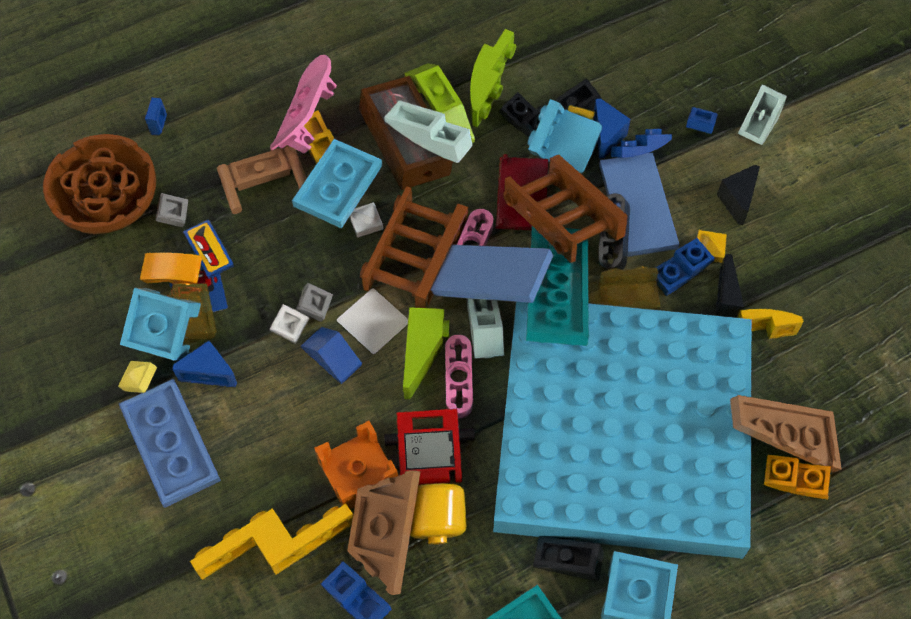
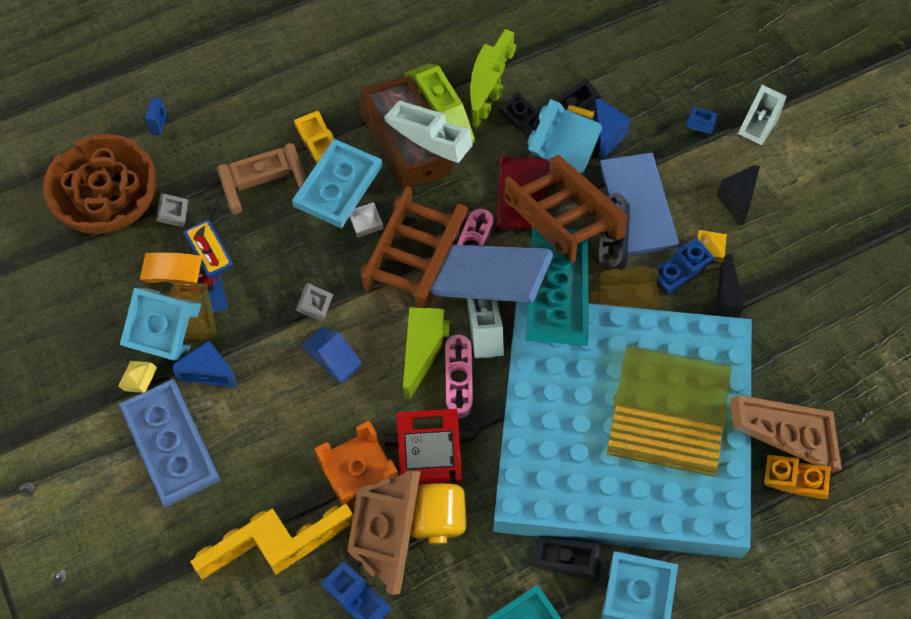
bright pink piece [270,55,337,153] -> none
white tile [270,304,309,344] -> none
white sticker [337,288,408,354] -> none
blue slope [611,129,672,158] -> none
yellow slope [737,309,804,339] -> none
none -> clear yellow piece [607,345,732,477]

